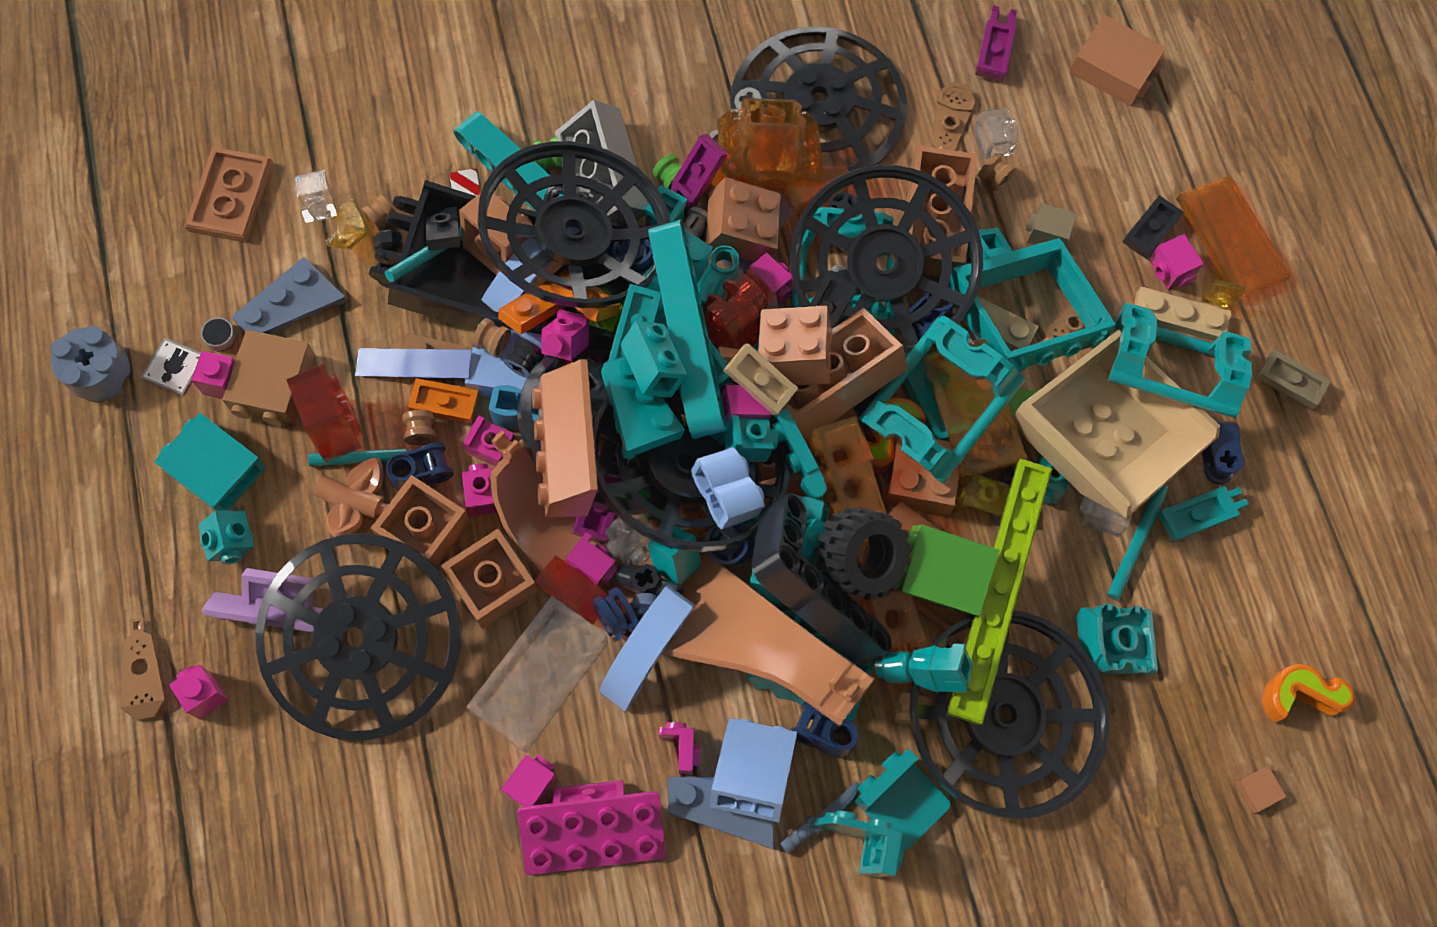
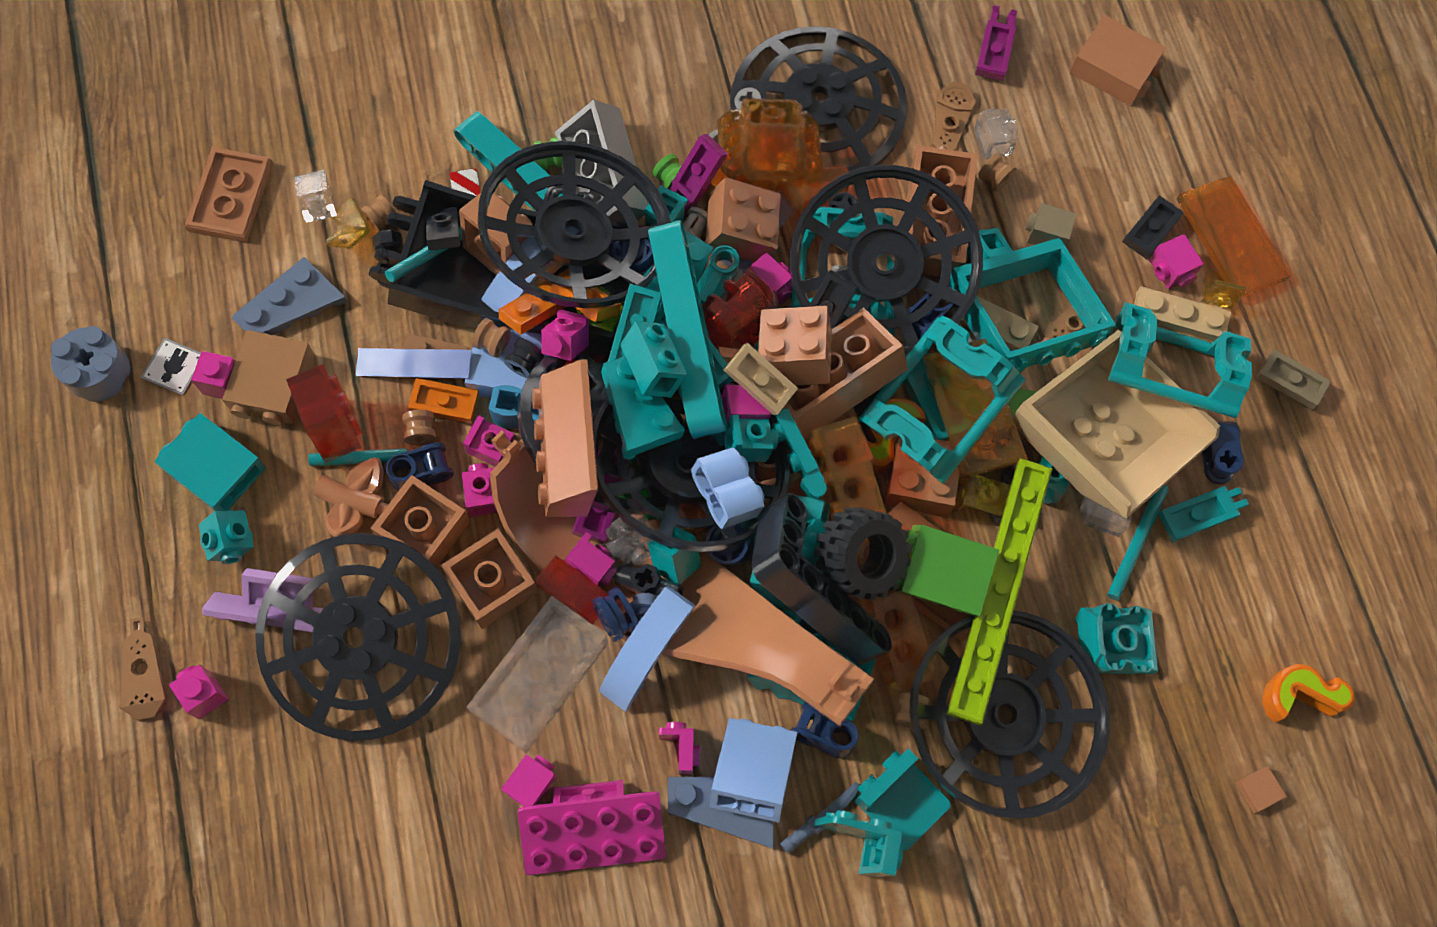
black tile [201,317,236,351] -> none
teal piece [875,644,973,693] -> none

